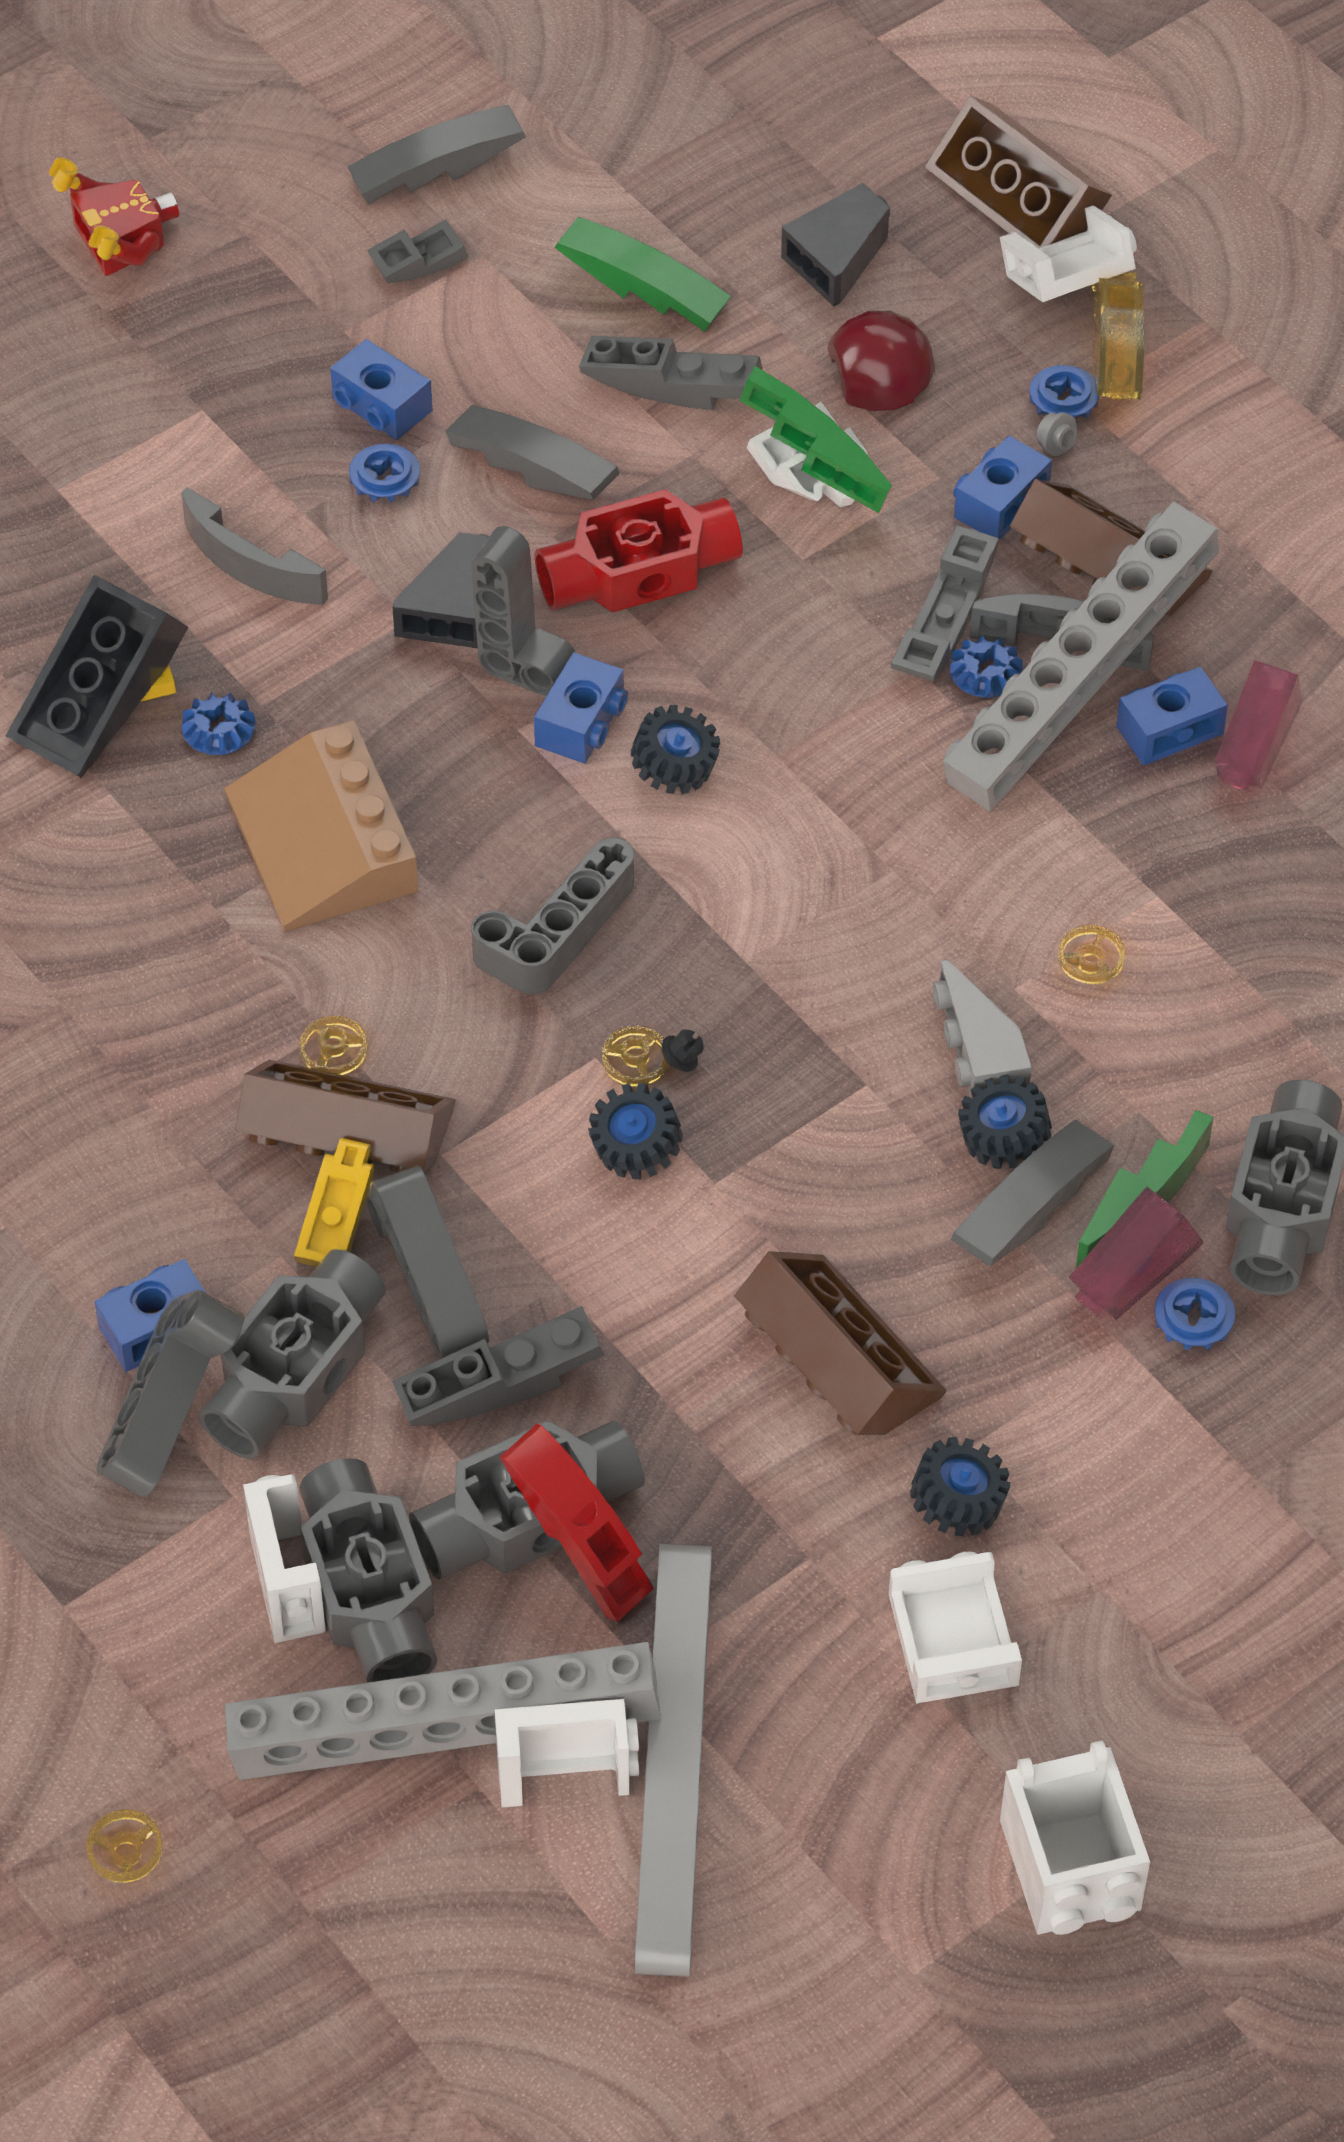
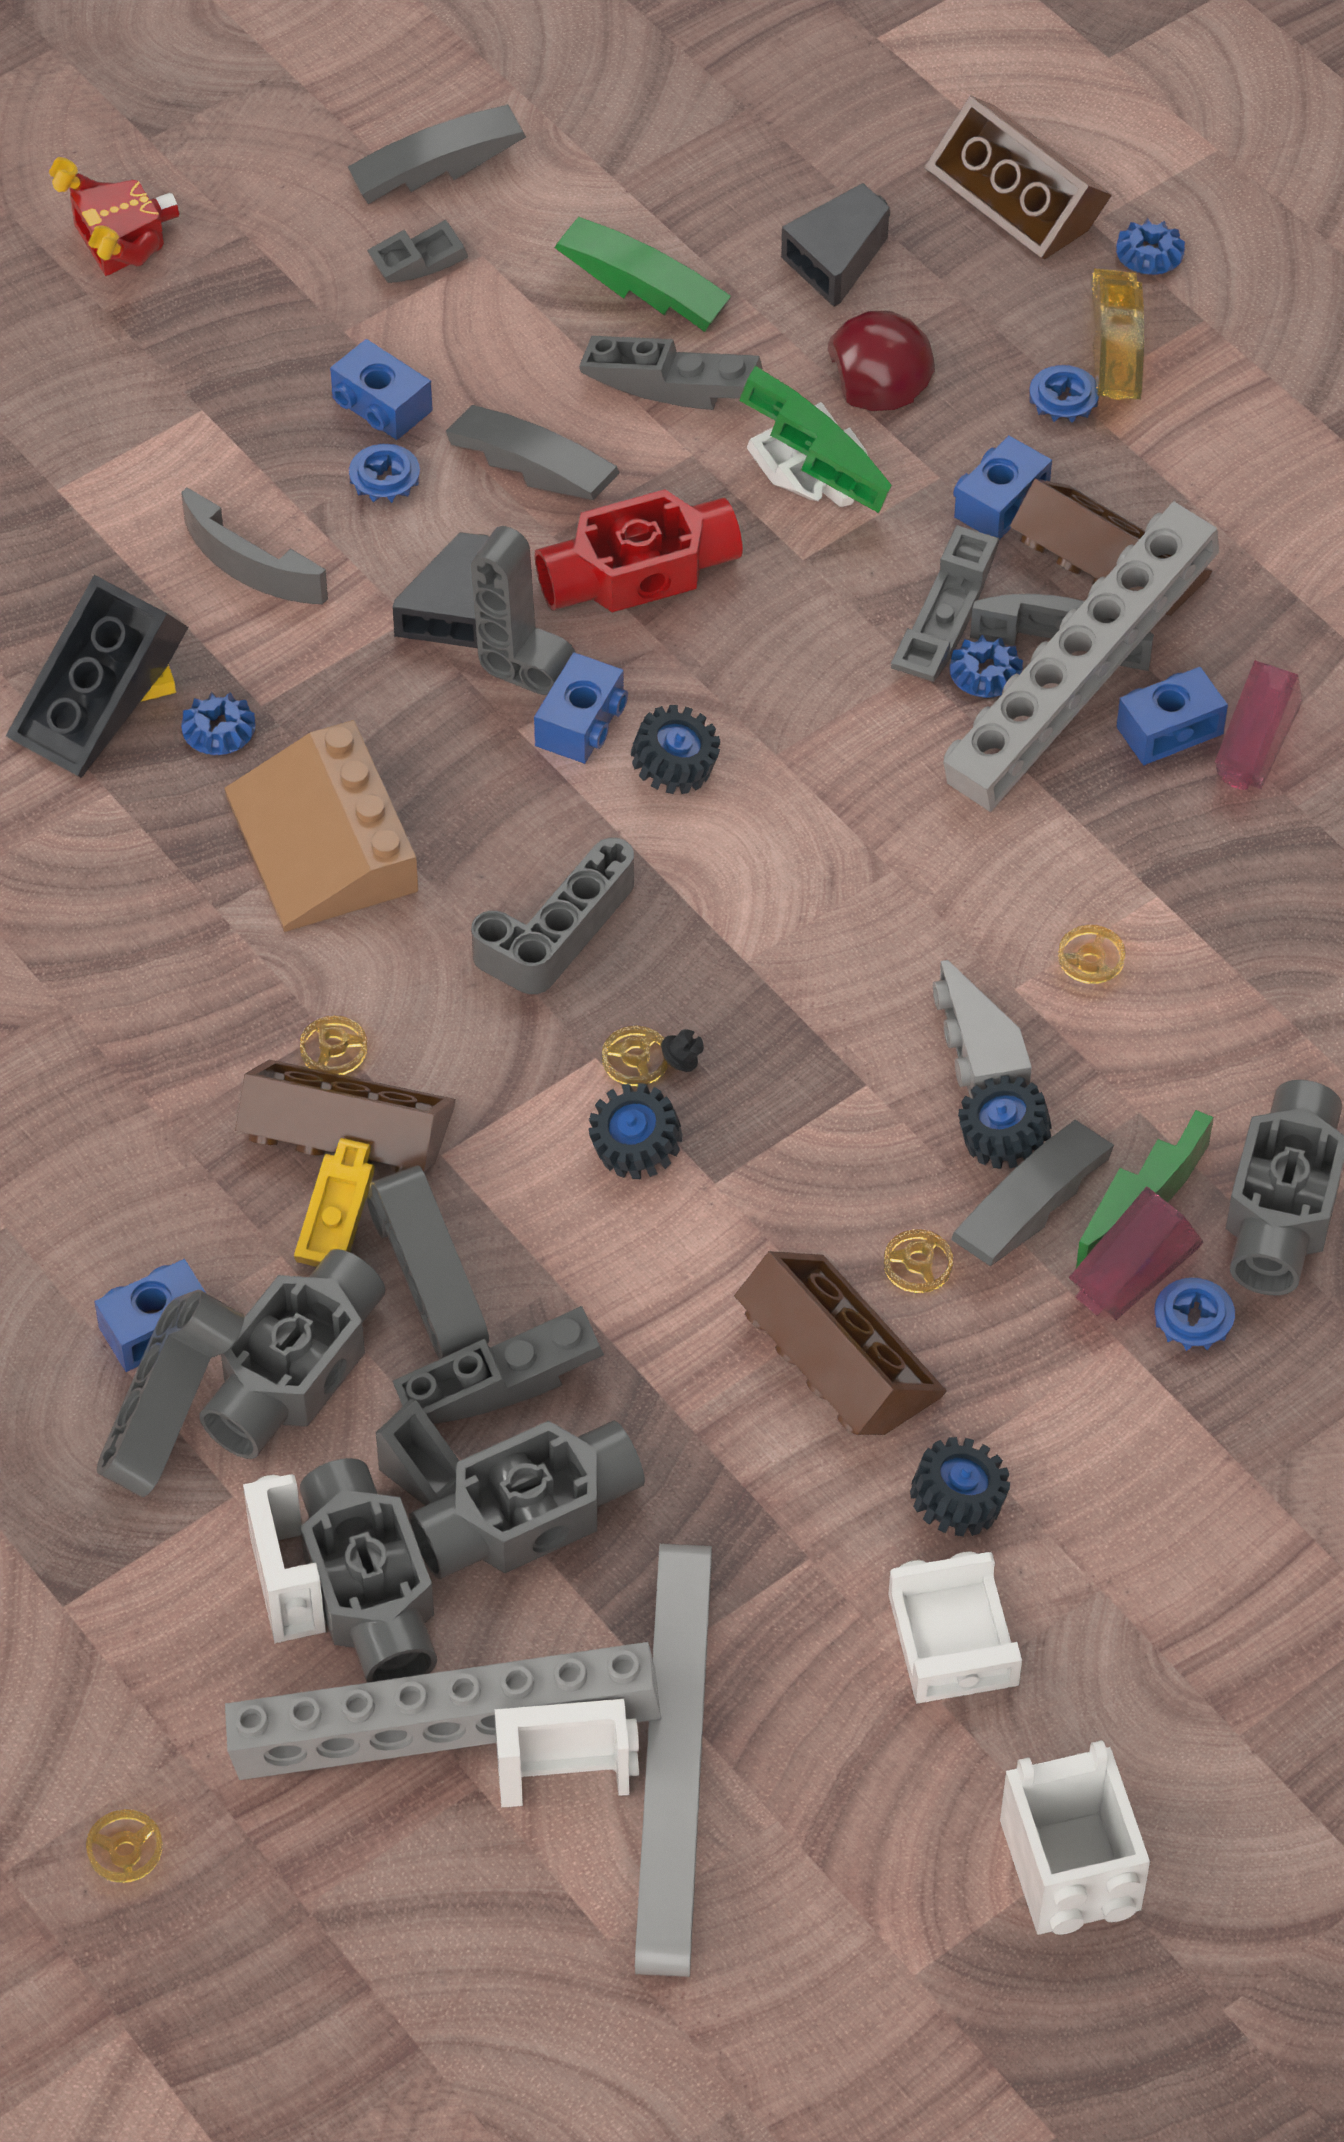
red slope [499,1423,654,1622] -> none
white panel [1000,205,1137,302] -> none
light grey plate [1036,412,1077,456] -> none
none -> dark grey slope [376,1399,459,1506]
none -> clear yellow piece [883,1229,953,1293]
none -> blue gear [1116,218,1185,275]

